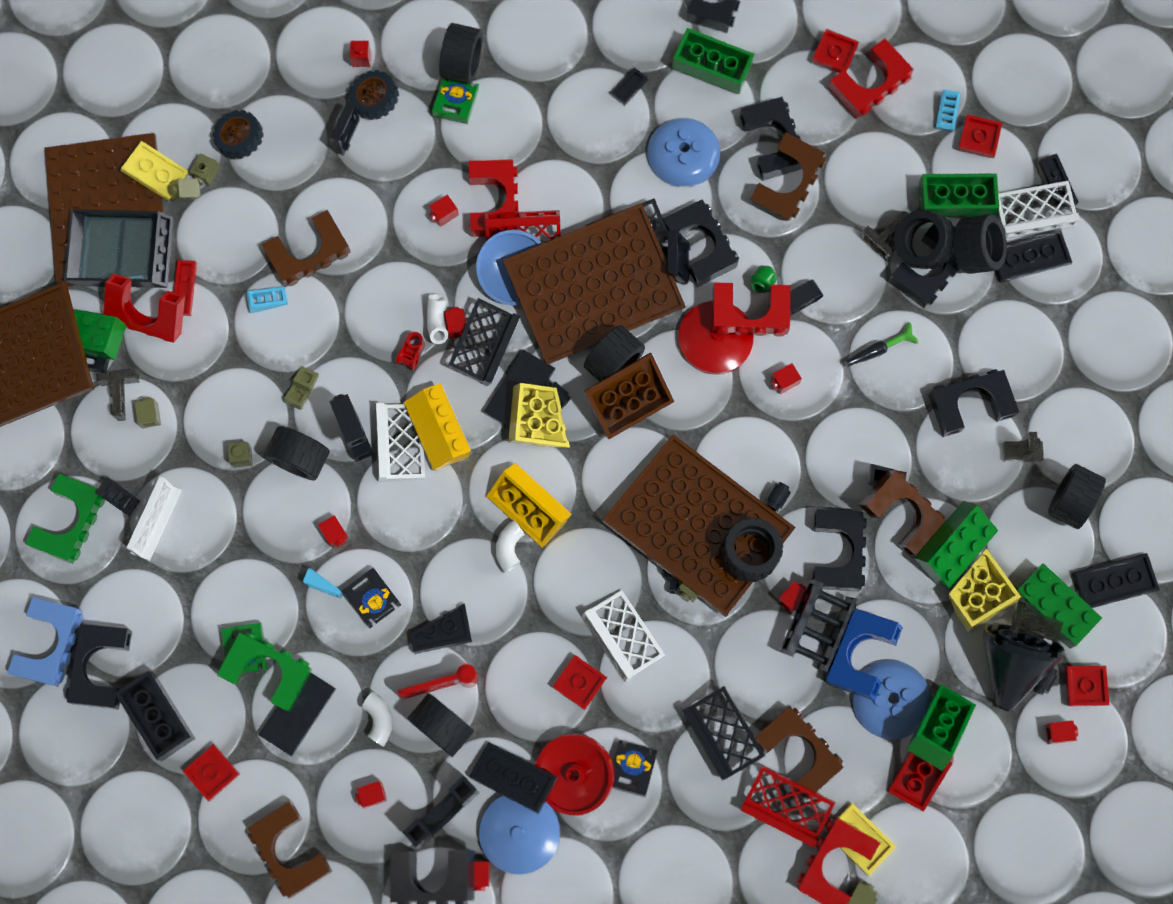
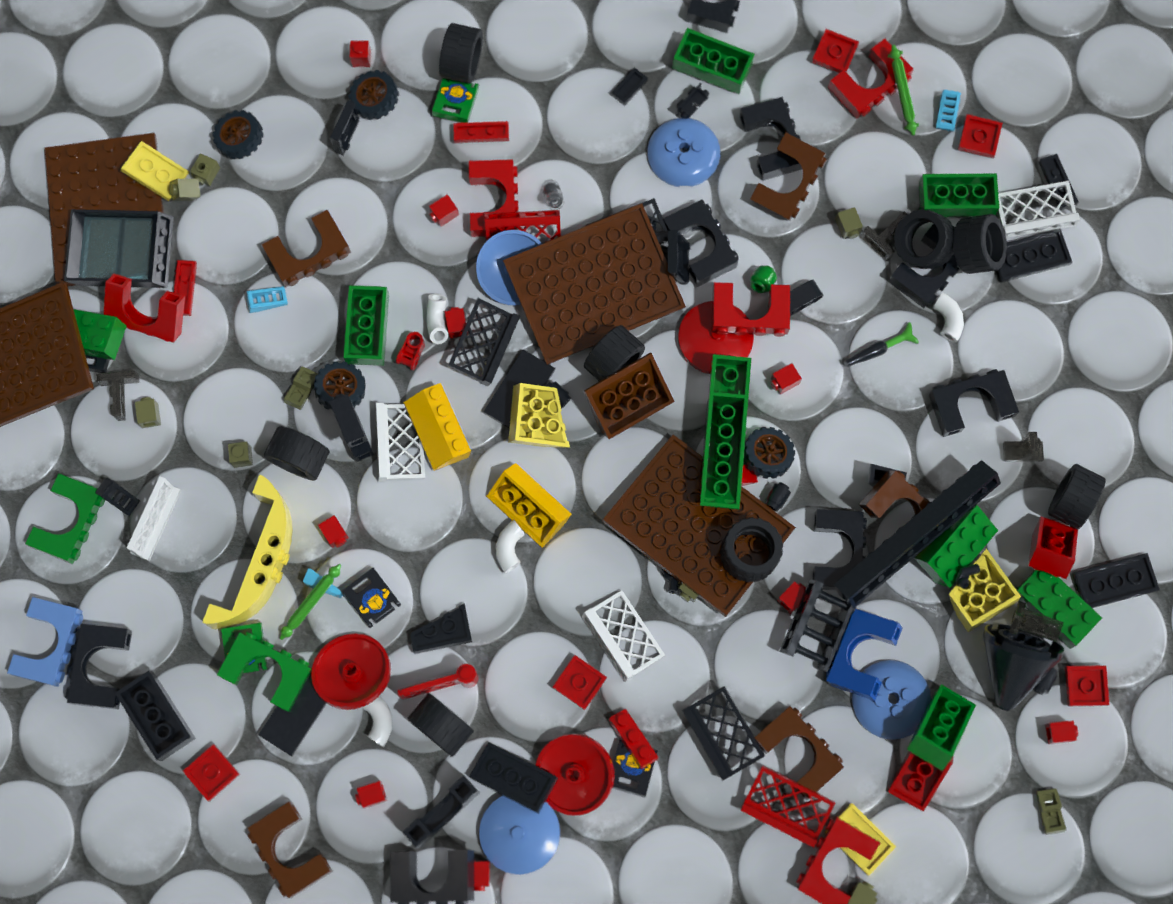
none -> light yellow slope [202,475,293,629]
none -> bright green wheel [280,564,341,640]
none -> red dish [311,634,391,710]
none -> black wheel [314,361,366,412]
none -> green brick [344,285,389,366]
none -> red plate [453,121,509,143]
none -> clear piece [541,179,564,210]
none -> red plate [608,708,658,769]
none -> black hinge [676,83,709,119]
none -> green slope [700,354,752,510]
none -> red slope [741,464,758,486]
none -> black wheel [743,427,795,479]
none -> black brick [834,460,1001,609]
none -> olive brick [835,207,863,239]
none -> bright green wheel [888,45,919,136]
none -> white cylinder [933,292,964,342]
none -> black arm [956,564,980,588]
none -> red brick [1028,516,1078,579]
none -> olive slope [1036,788,1067,835]

